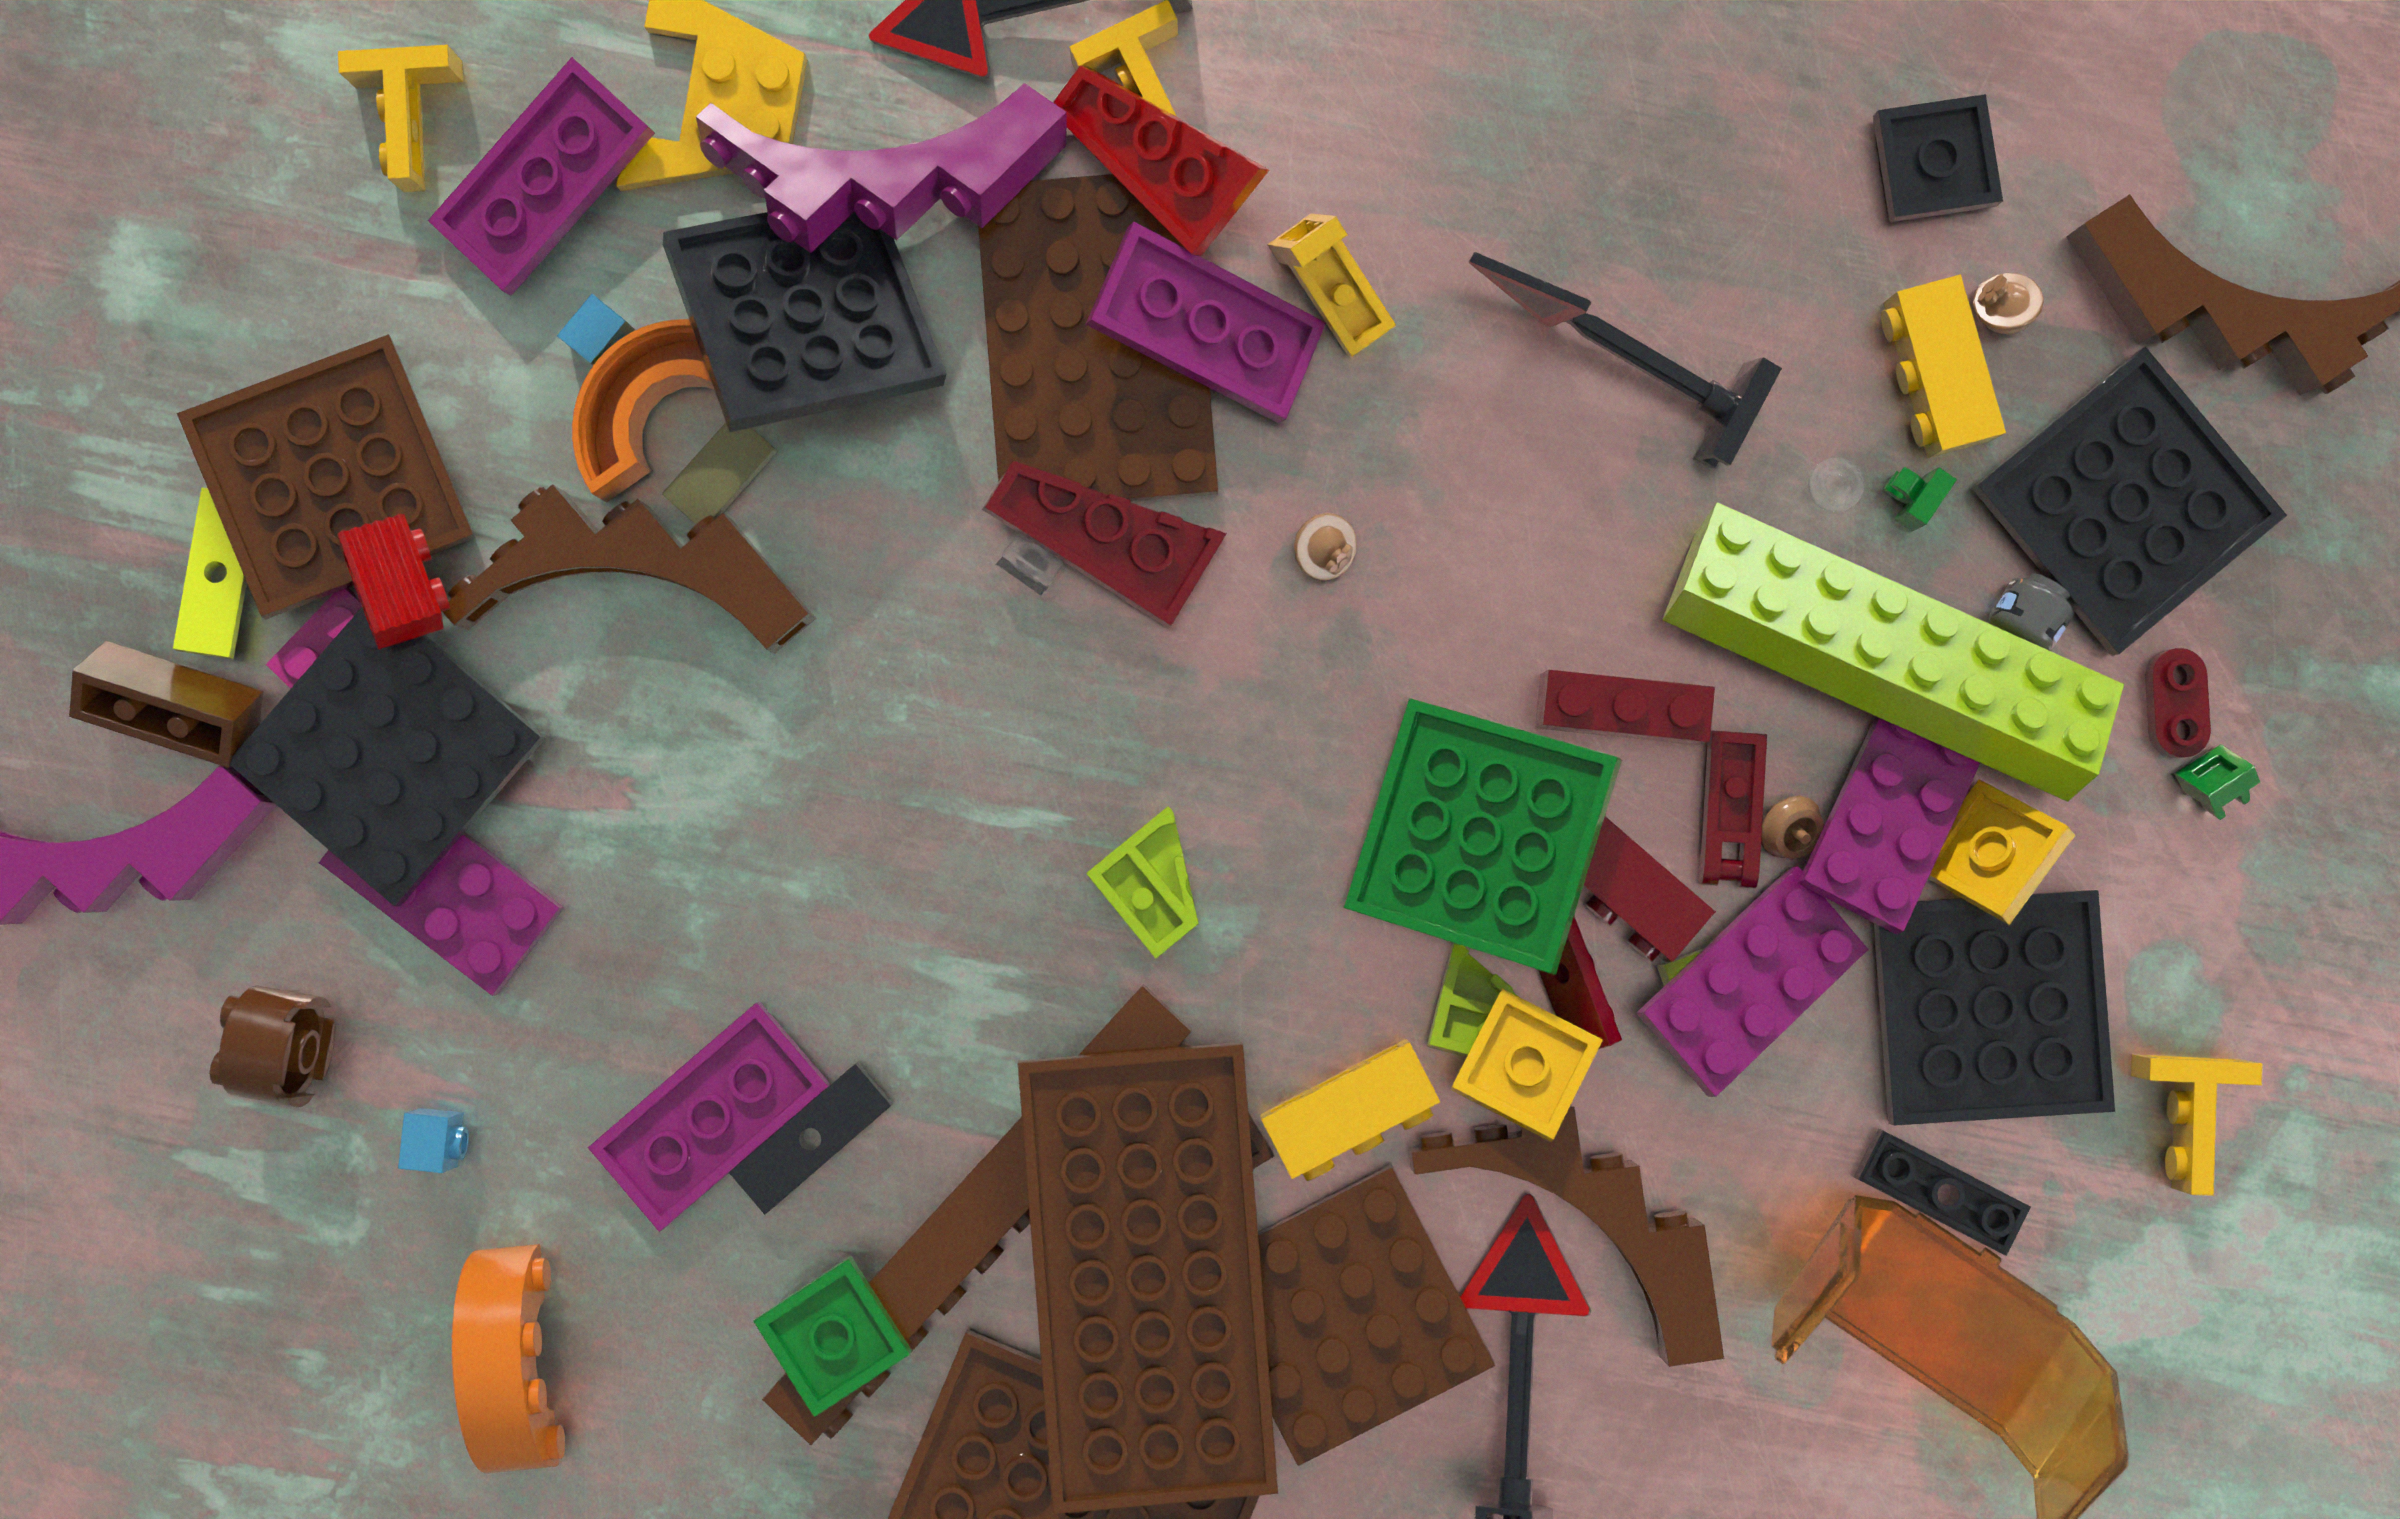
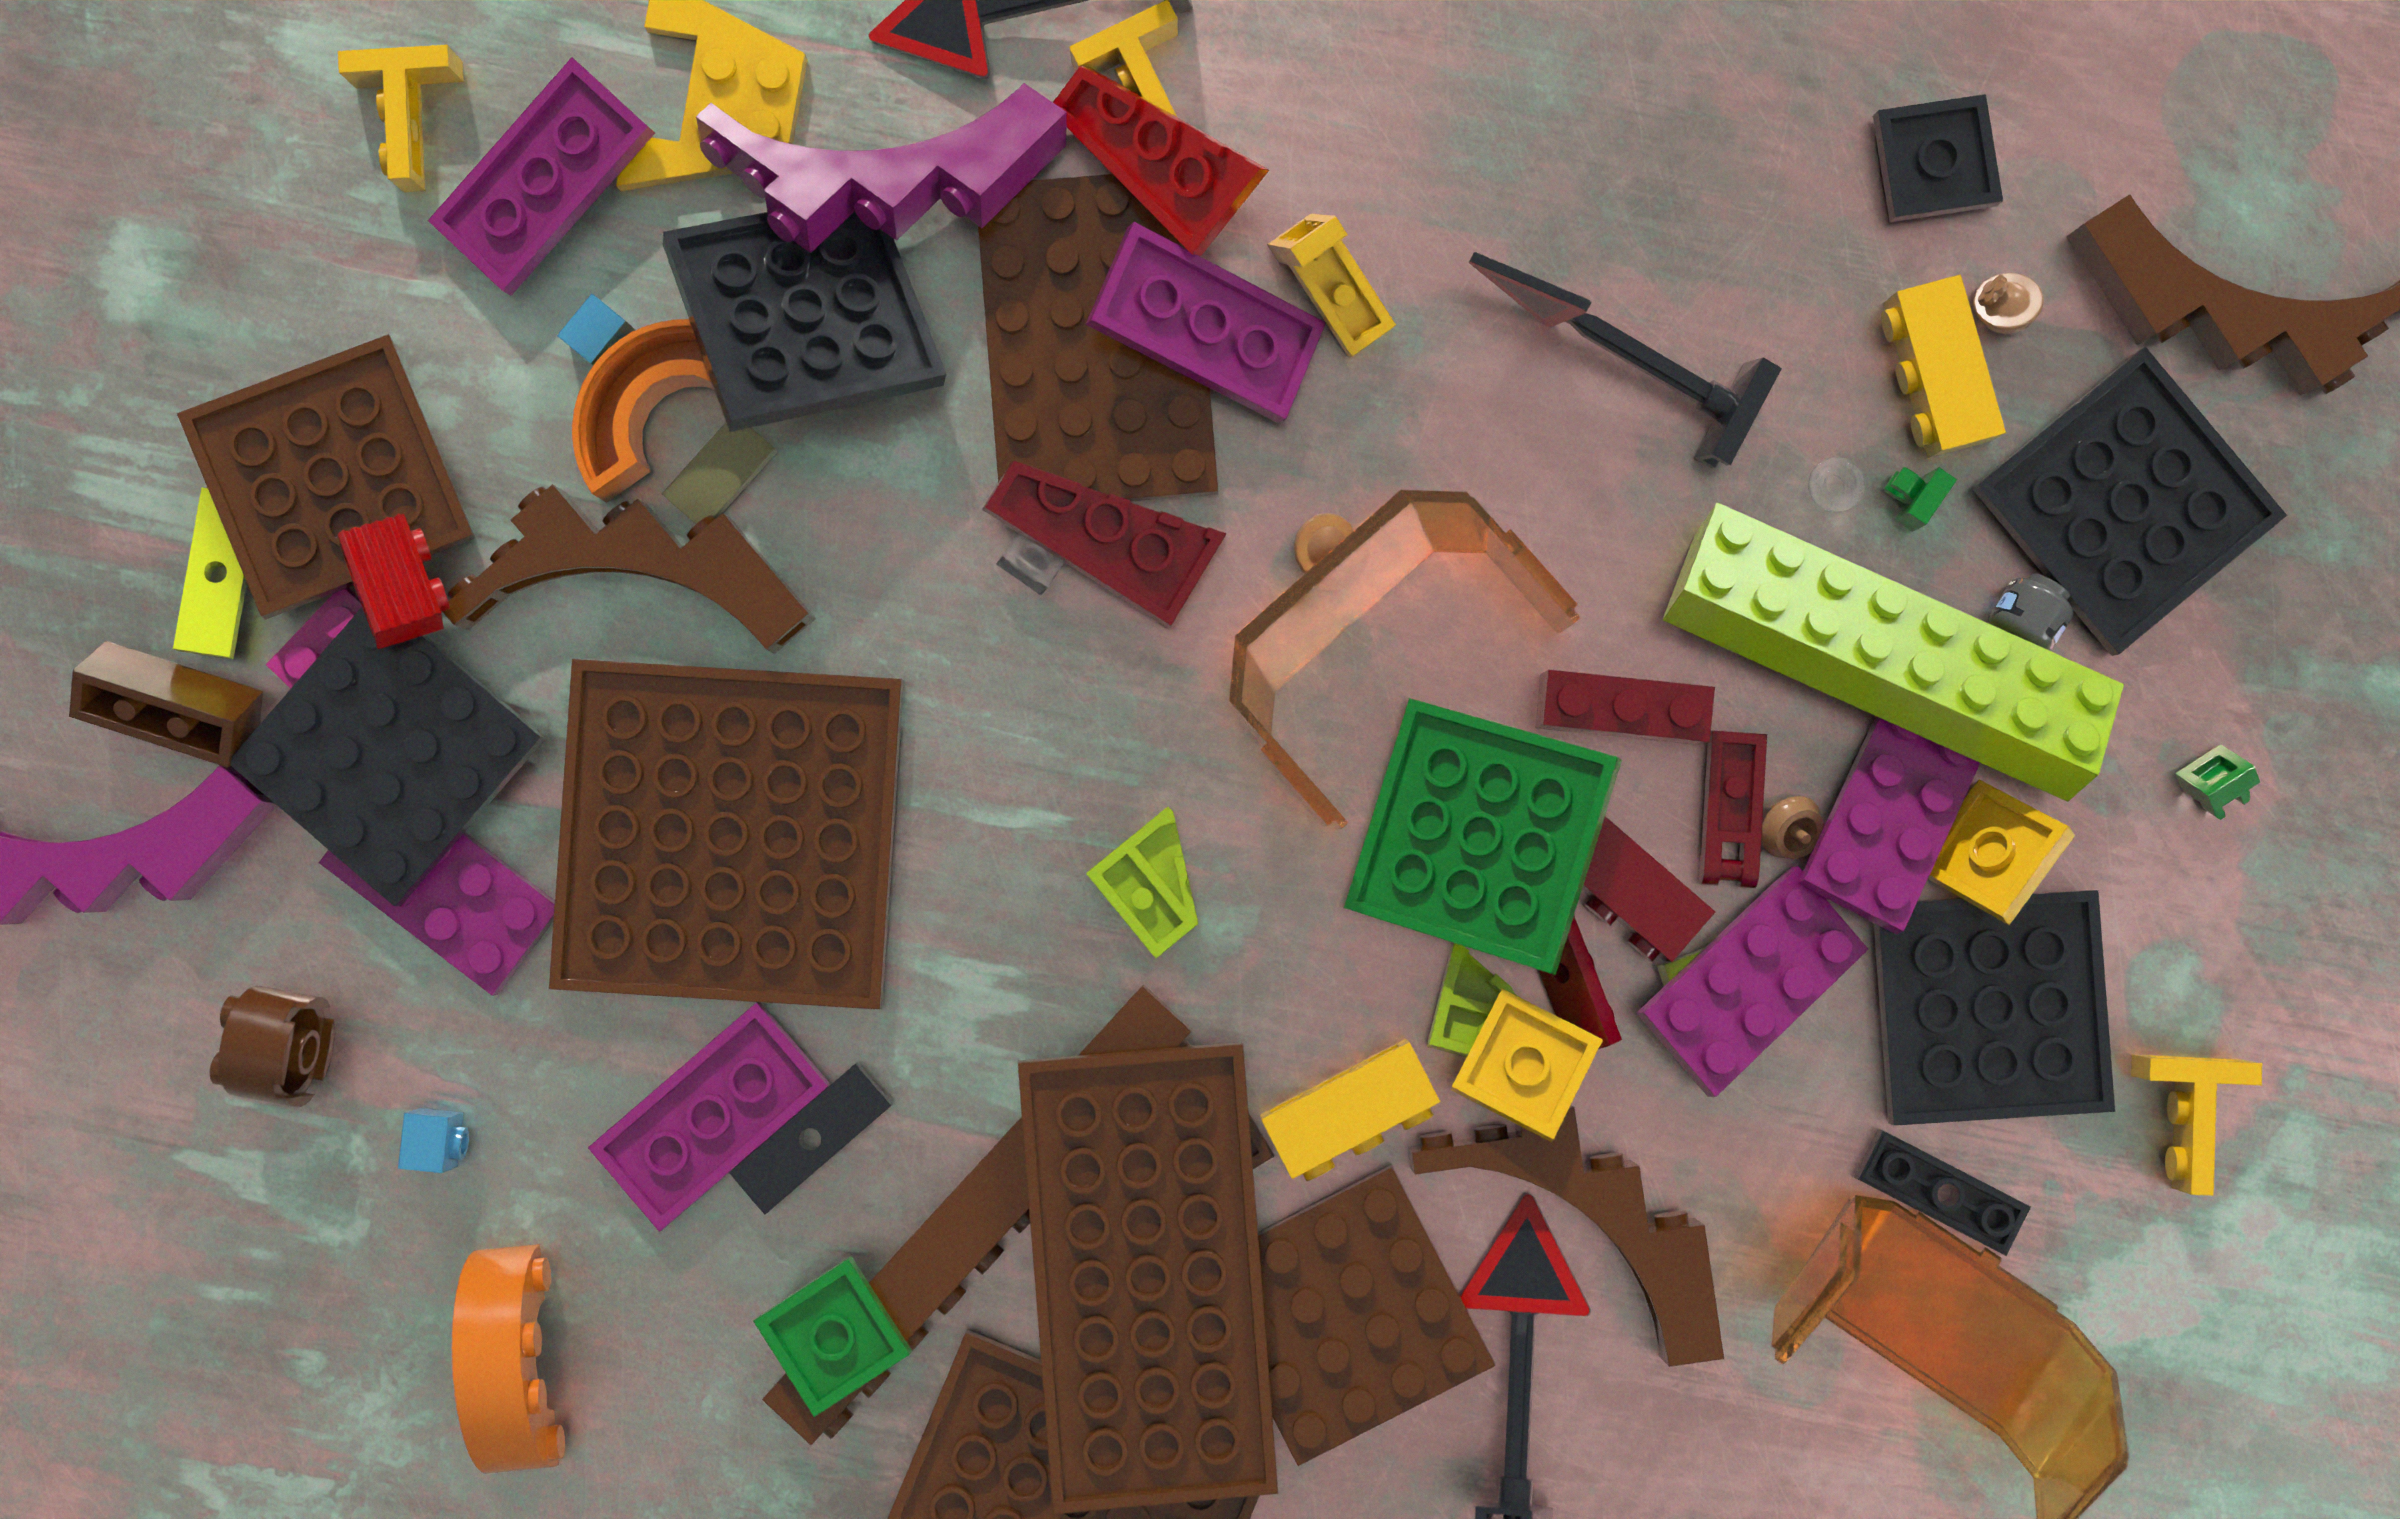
dark red plate [2145,648,2211,758] -> none
none -> reddish brown plate [549,659,904,1010]
none -> clear orange piece [1229,490,1580,830]

